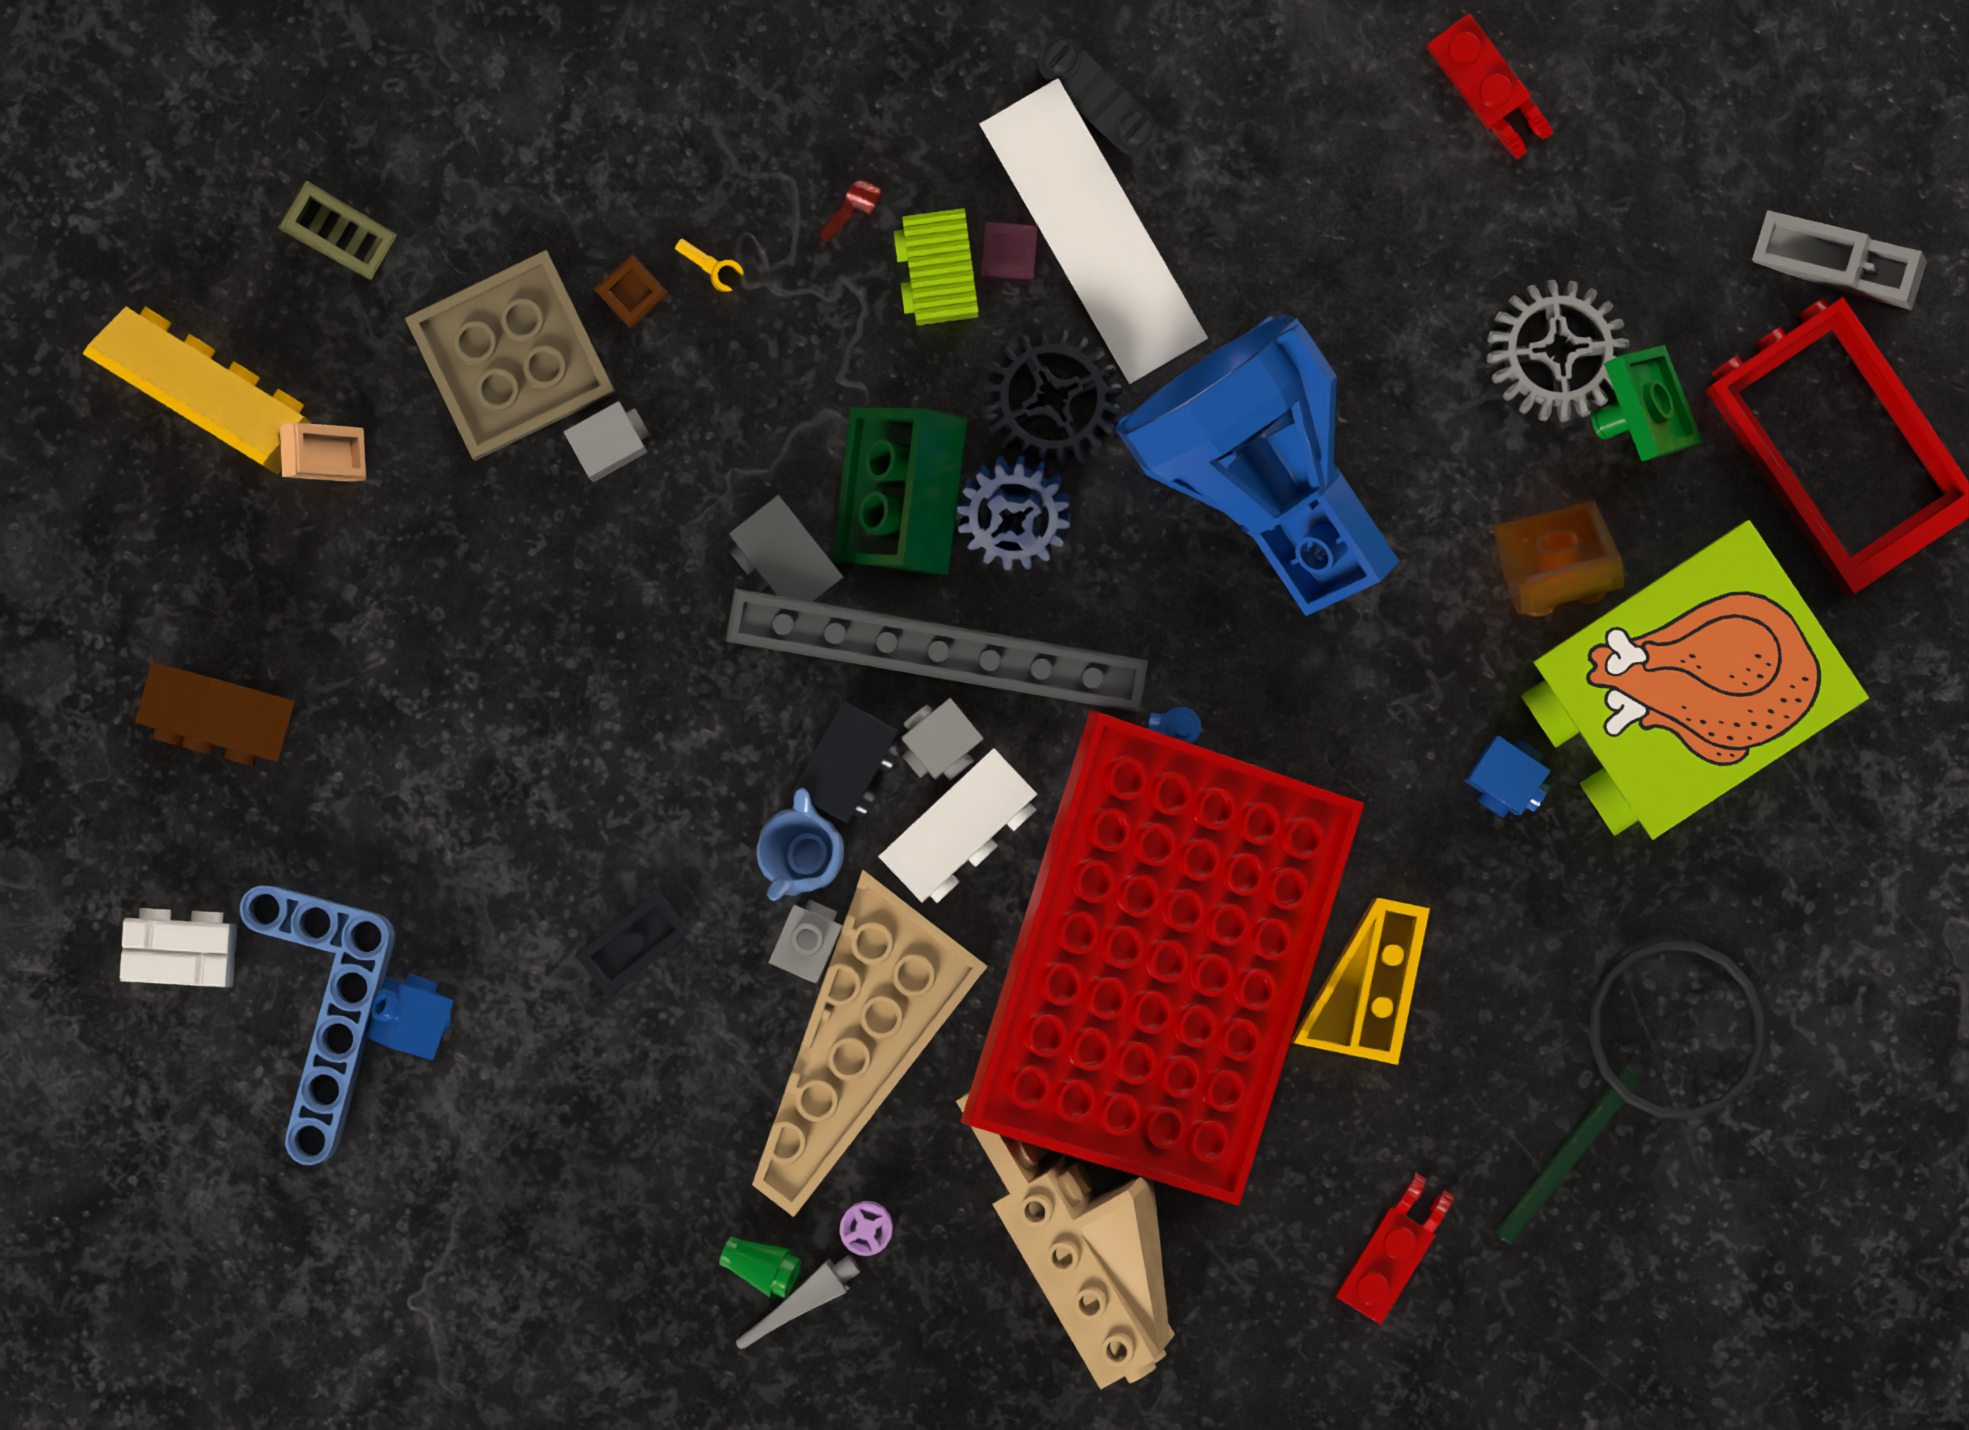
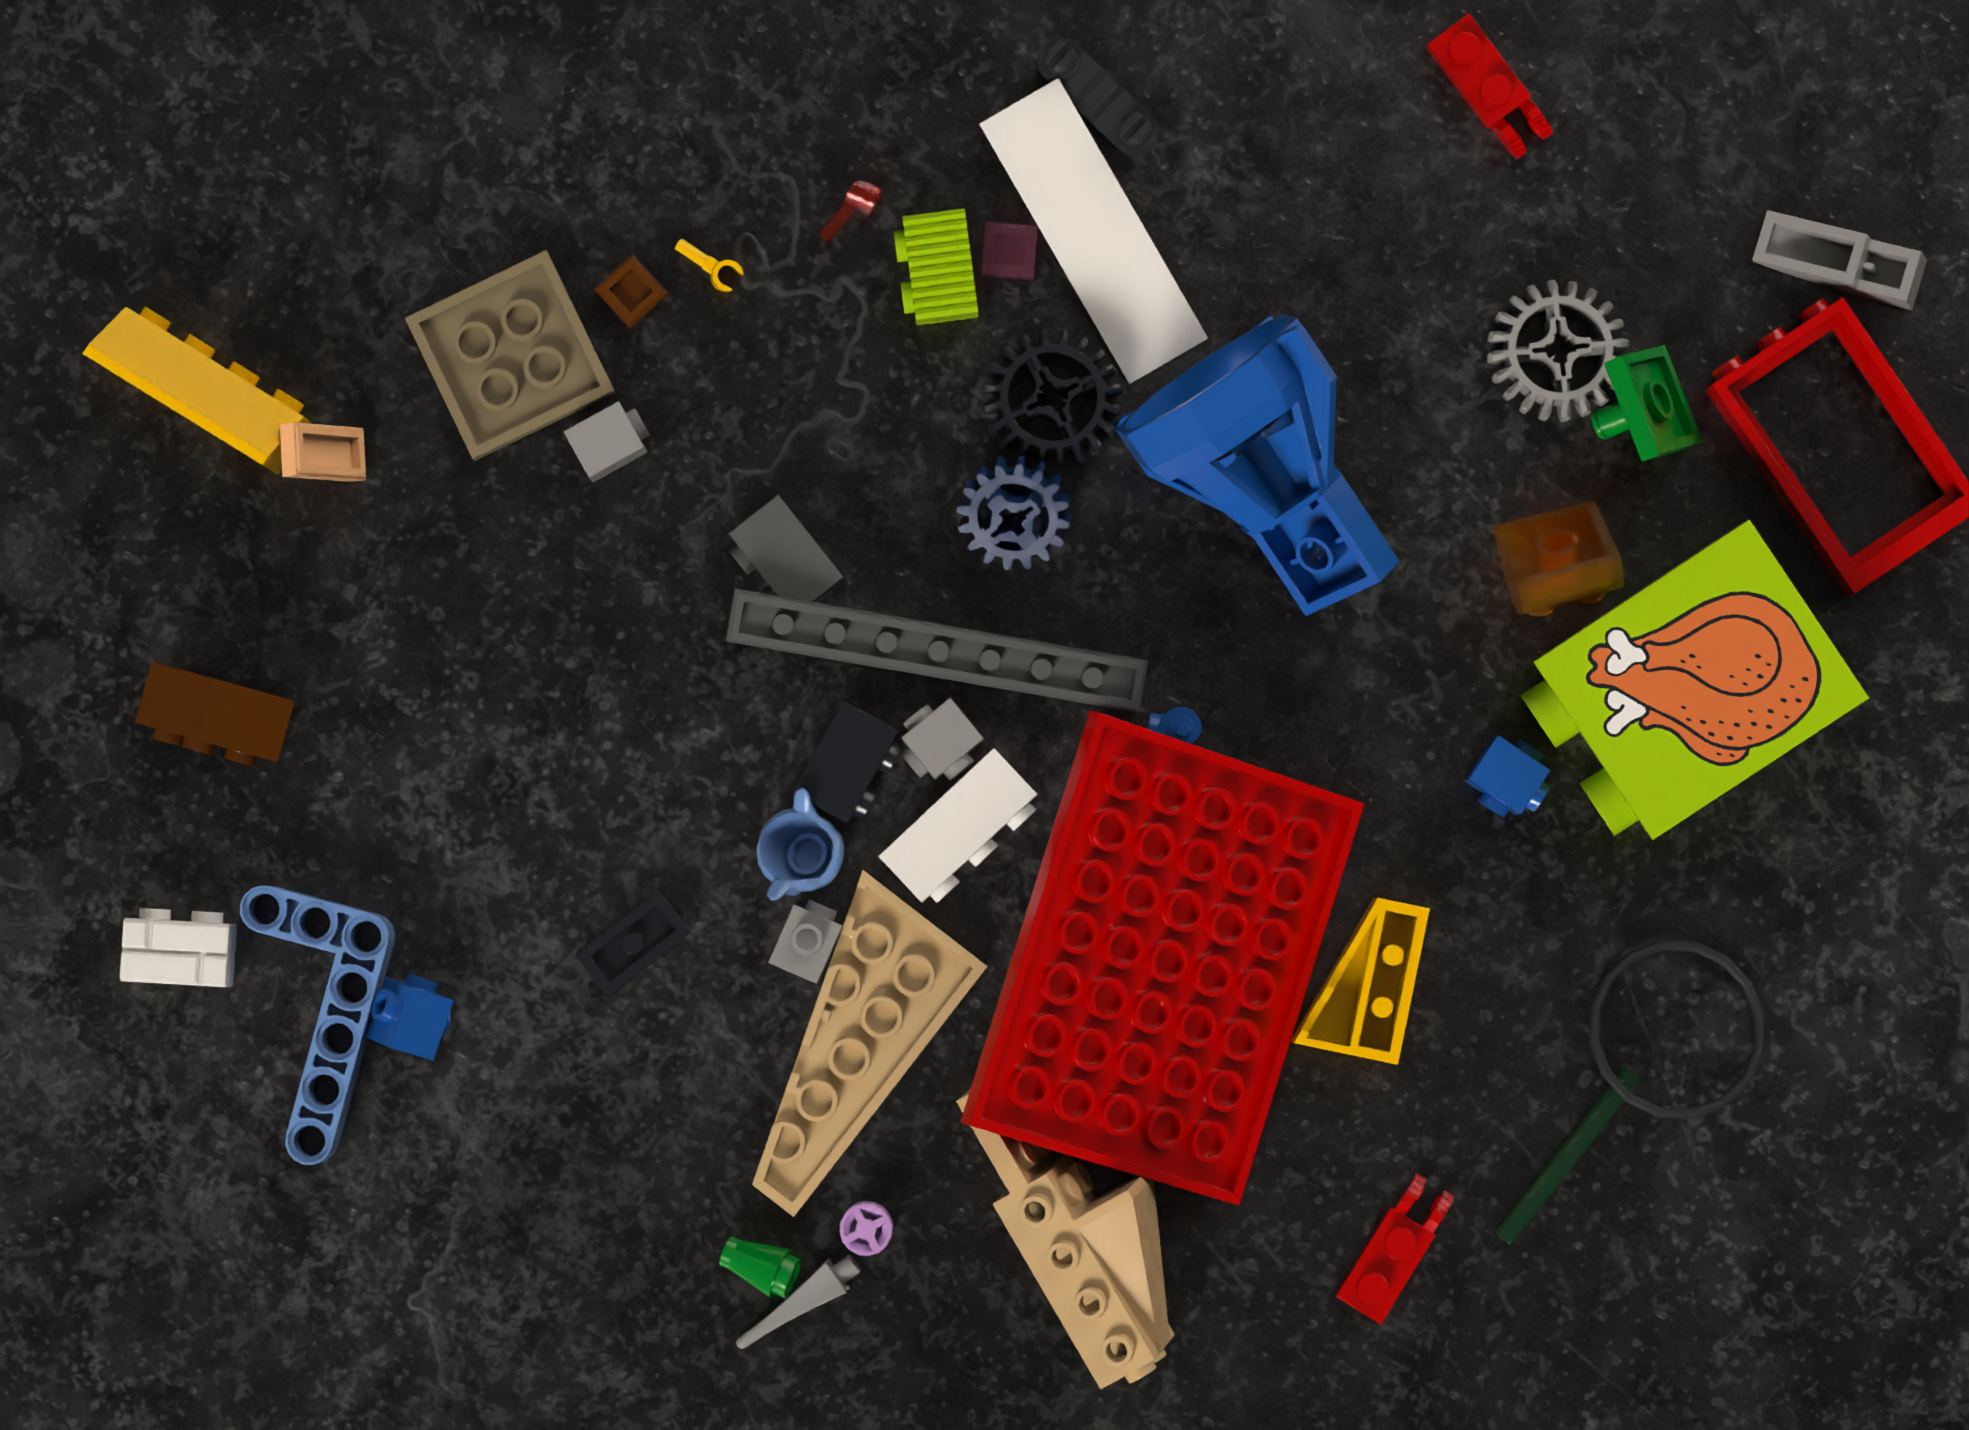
olive slope [277,181,397,280] -> none
dark green slope [831,407,967,574] -> none

